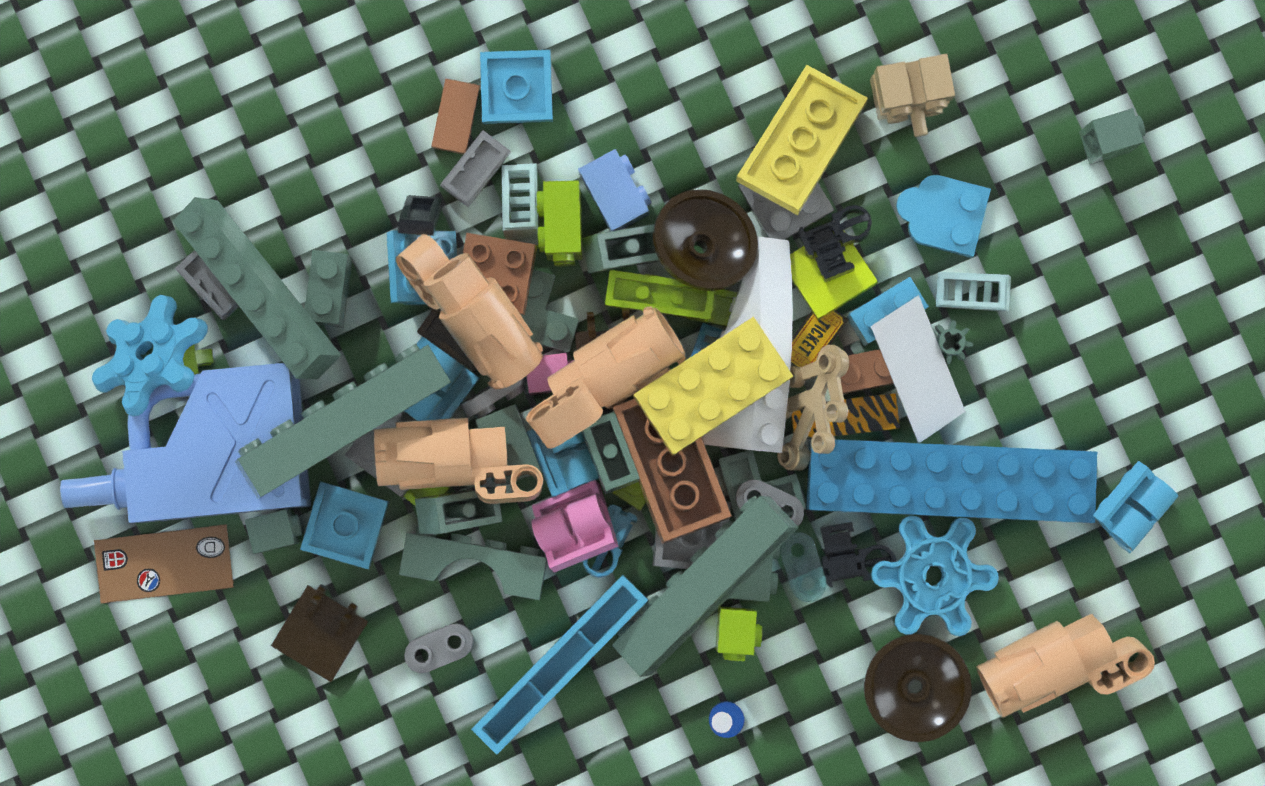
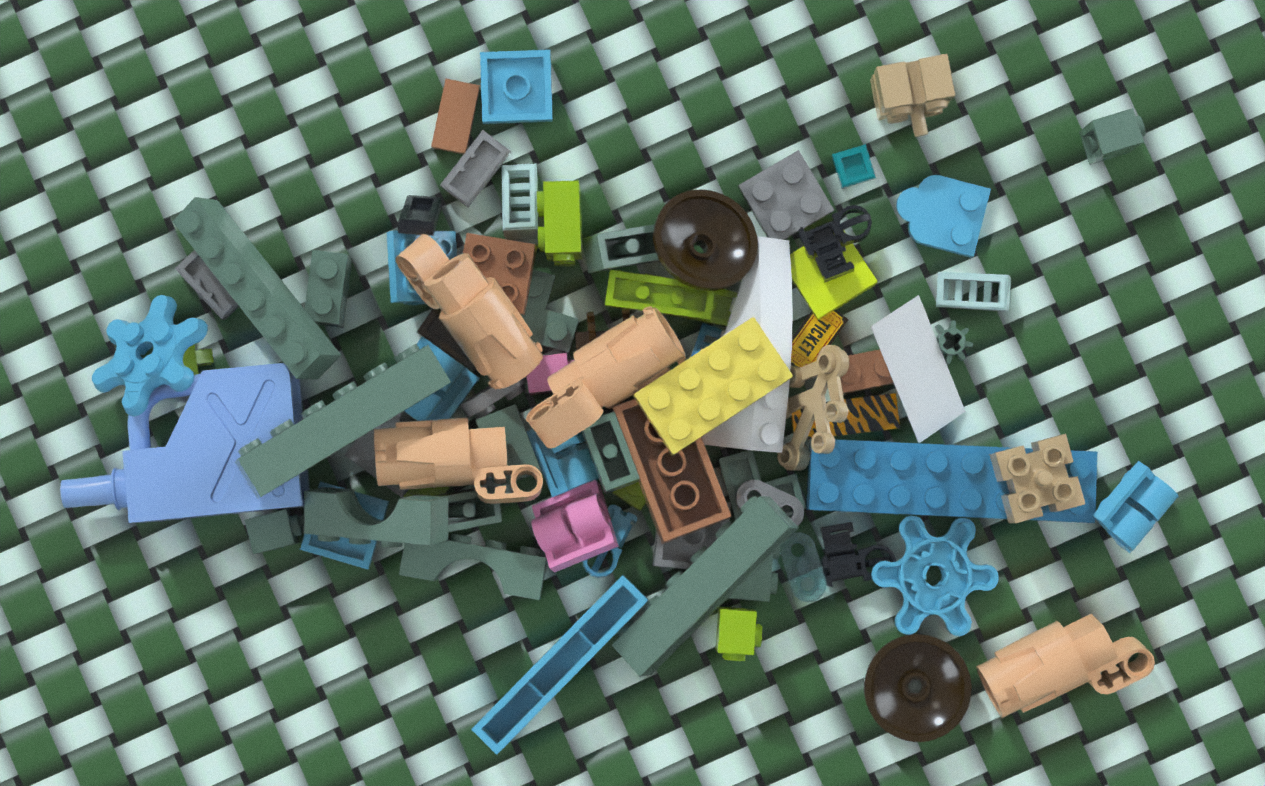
medium nougat sticker [94,524,234,603] -> none
dark brown plate [271,584,369,682] -> none
light grey plate [404,623,474,673] -> none
light blue brick [578,149,652,232] -> none
blue tile [709,701,744,738] -> none
light yellow plate [736,65,868,215] -> none
medium azure brick [846,277,929,347] -> none
none -> sand green arch [304,487,448,550]
none -> teal tile [831,144,876,189]
none -> tan brick [989,434,1085,523]

